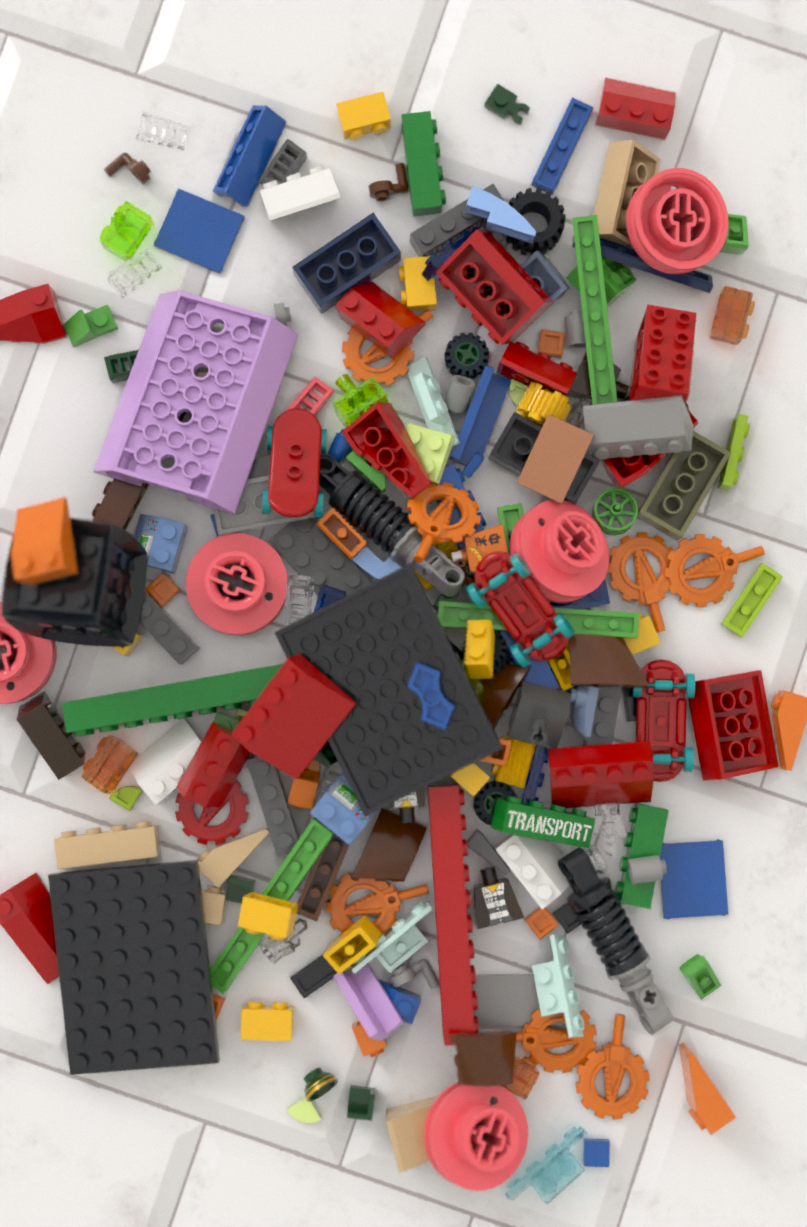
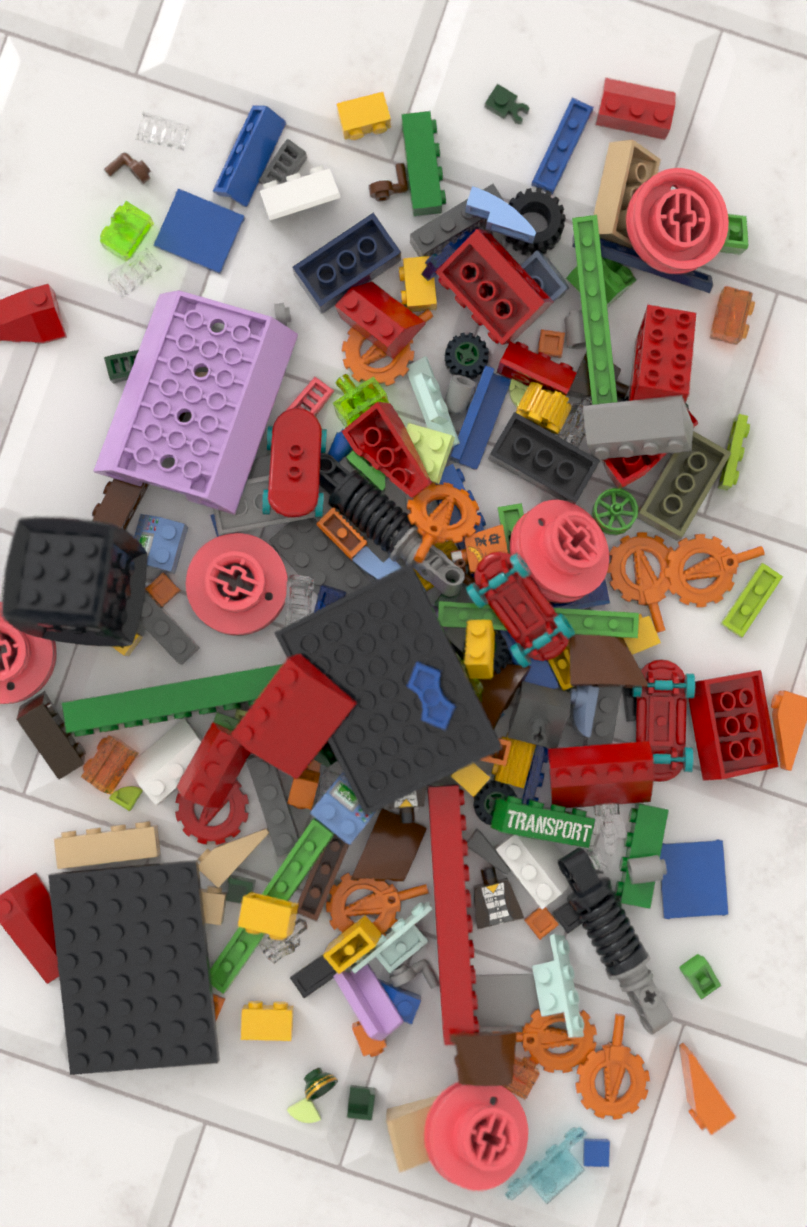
orange slope [11,497,78,586] -> none
bright green slope [64,304,118,347] -> none
blue tile [462,451,484,478] -> none
nougat tile [517,414,594,503] -> none

